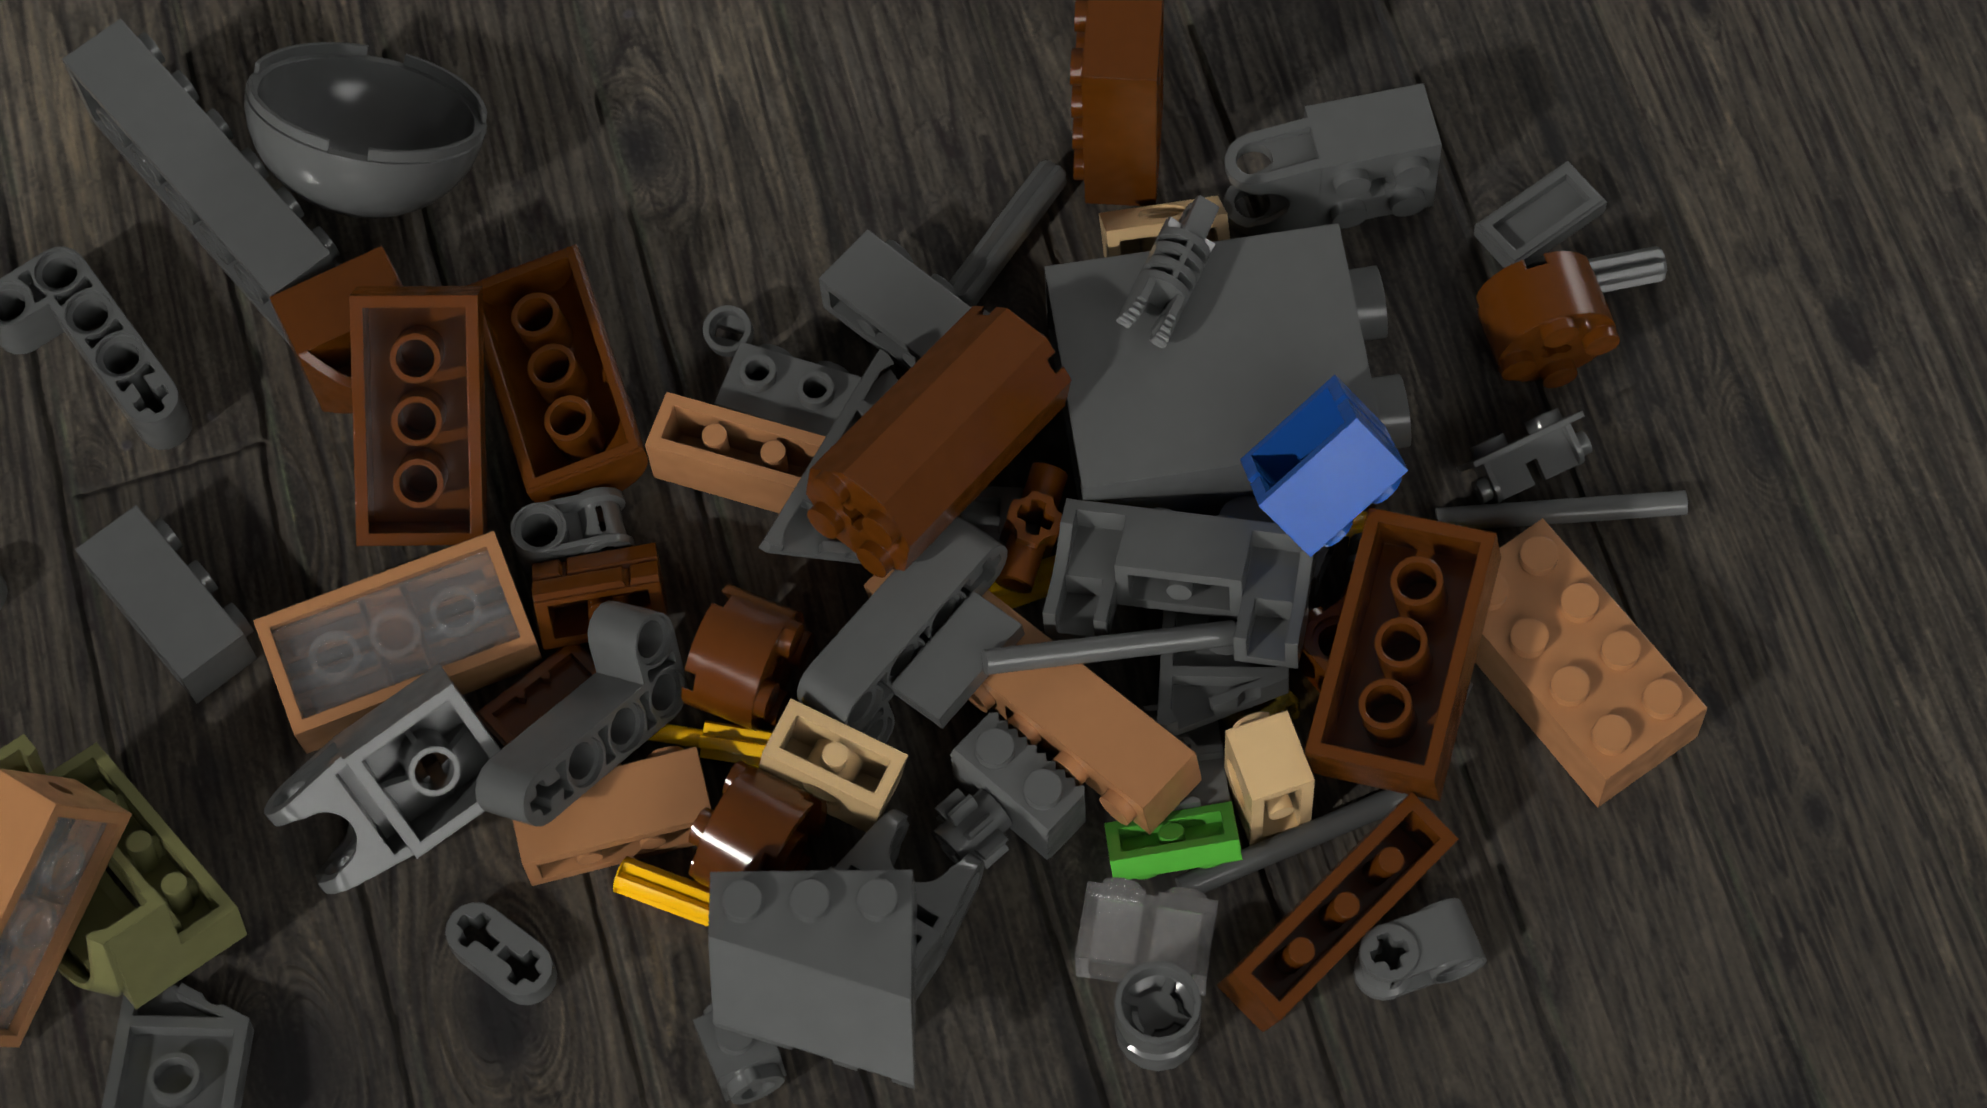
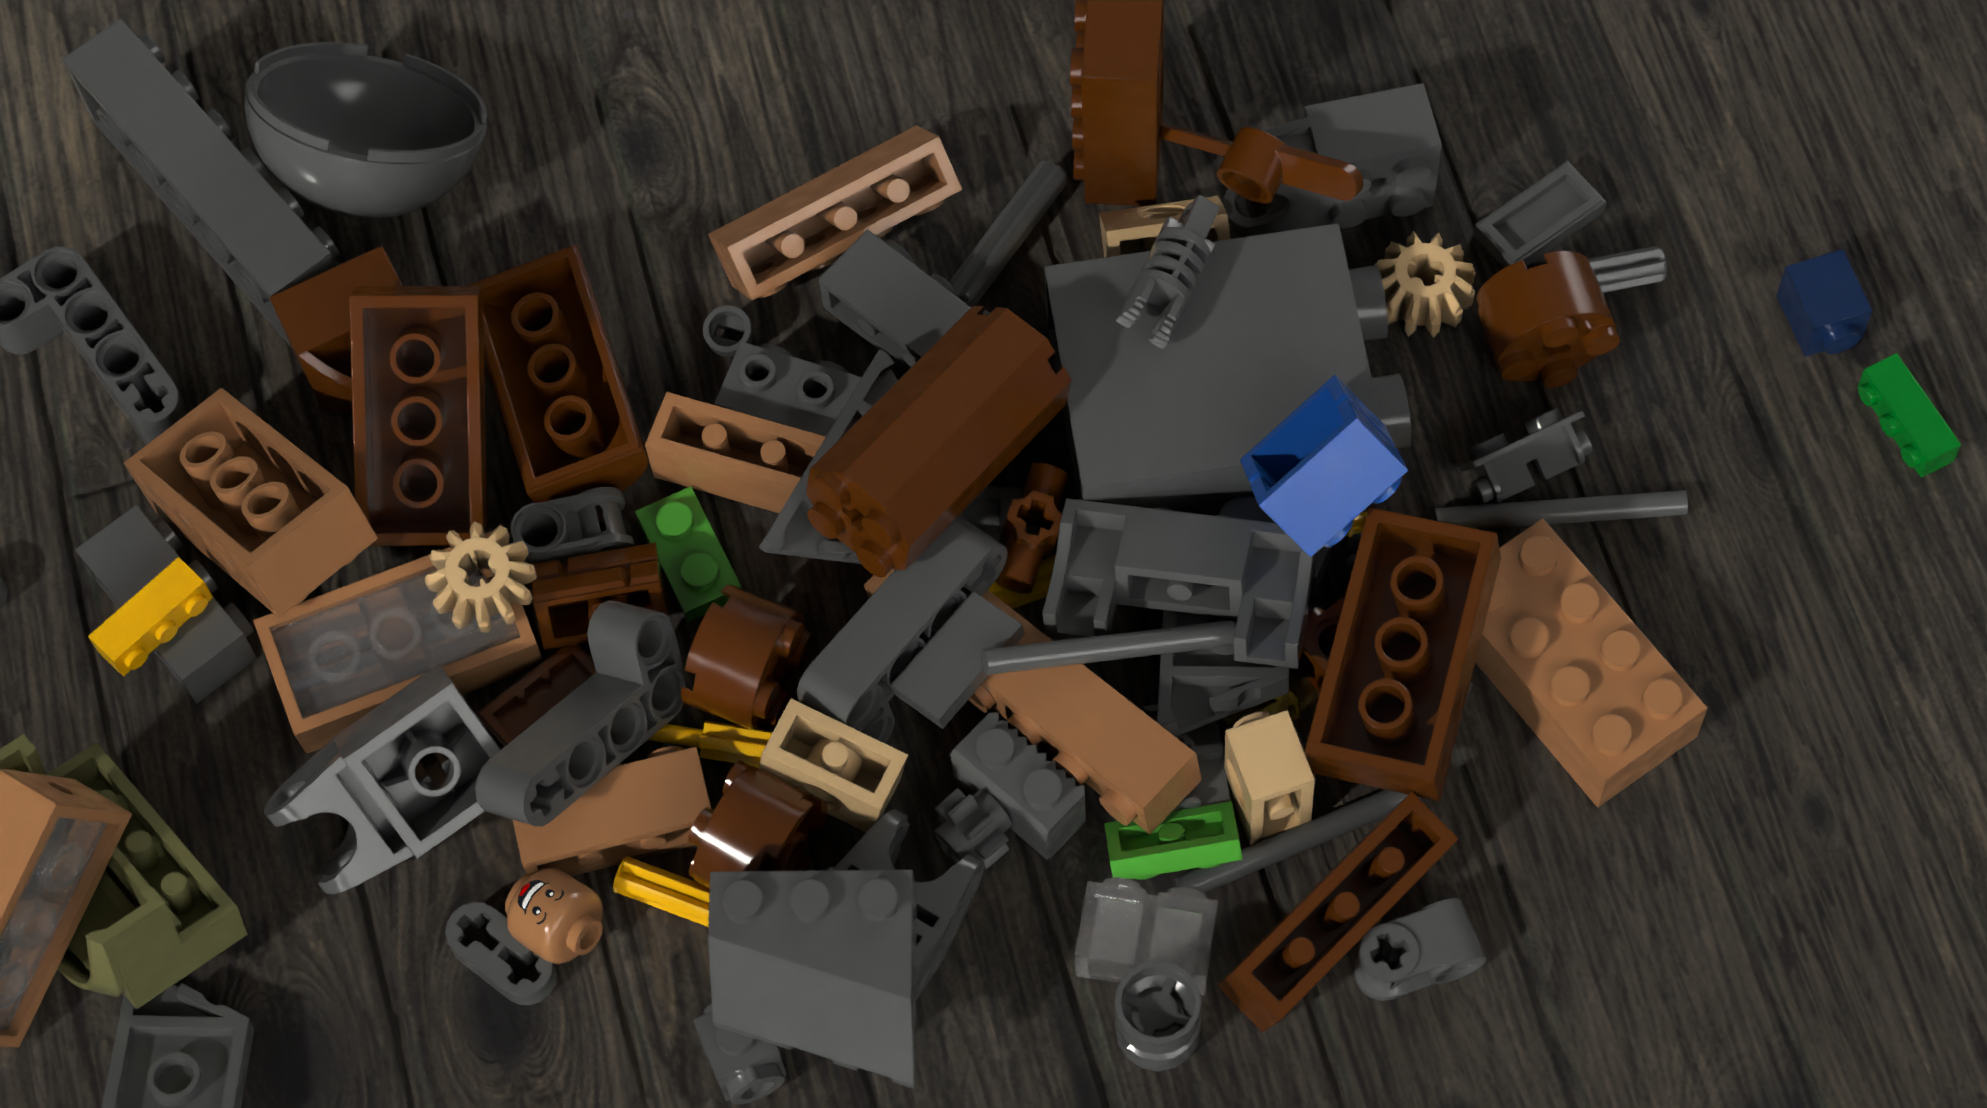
none -> yellow piece [88,557,213,677]
none -> medium nougat brick [124,388,378,617]
none -> tan gear [425,521,537,633]
none -> medium nougat head [505,867,603,964]
none -> bright green plate [635,486,742,623]
none -> medium nougat brick [708,125,962,300]
none -> reddish brown piece [1158,125,1363,203]
none -> tan gear [1375,231,1475,338]
none -> dark blue brick [1776,249,1872,357]
none -> green piece [1857,353,1962,478]

